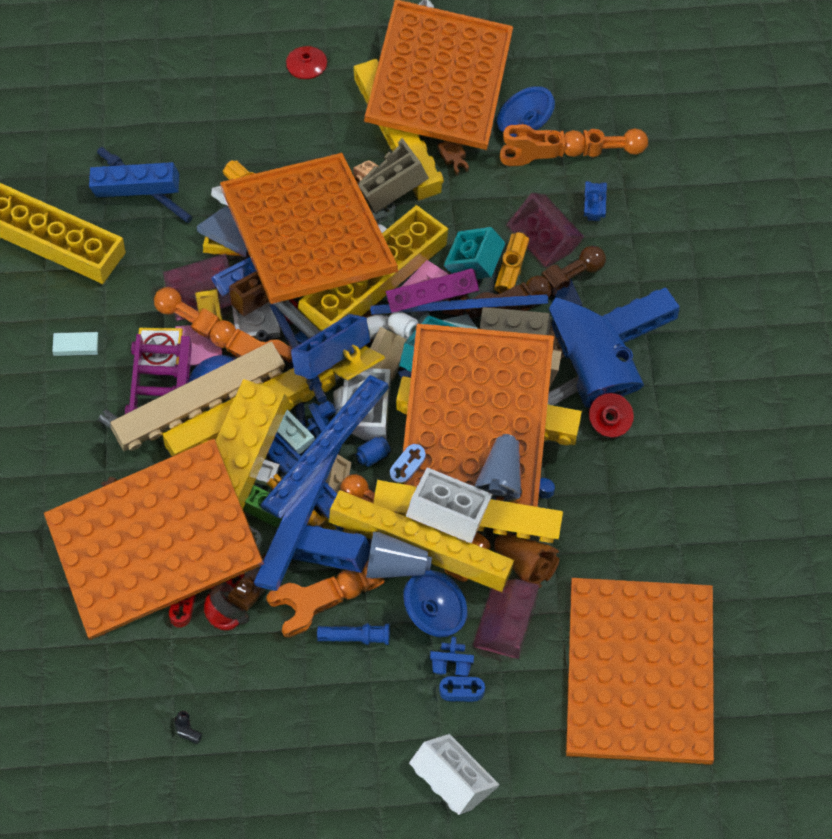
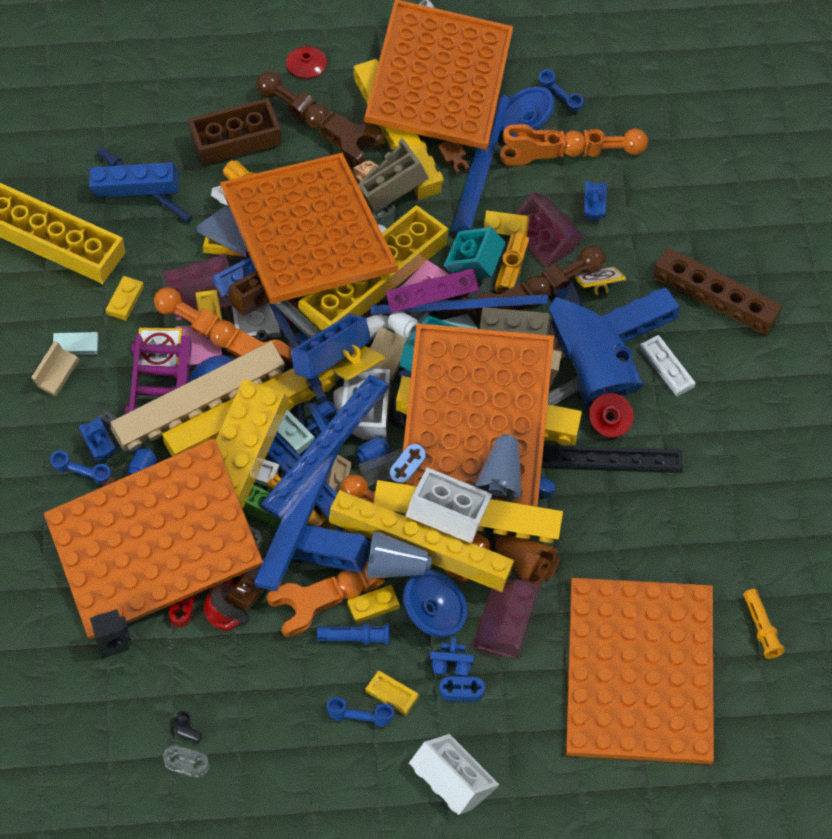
none -> tan panel [32,341,79,397]
none -> blue bar [50,450,111,485]
none -> blue hips [79,417,116,461]
none -> black brick [90,609,131,659]
none -> yellow plate [106,276,144,321]
none -> blue brick [127,448,157,476]
none -> clear beam [163,746,209,777]
none -> reddish brown brick [188,98,282,166]
none -> reddish brown piece [256,71,385,167]
none -> blue bar [327,697,394,726]
none -> yellow plate [347,585,400,624]
none -> clear tile [358,449,403,486]
none -> yellow tile [365,670,419,716]
none -> black arm [389,399,407,429]
none -> blue tile [451,94,510,236]
none -> yellow plate [484,210,529,237]
none -> blue bar [539,69,584,112]
none -> black tile [541,445,683,473]
none -> piece [573,267,626,295]
none -> white tile [640,335,696,397]
none -> reddish brown brick [653,247,783,336]
none -> light orange pin [743,589,785,659]

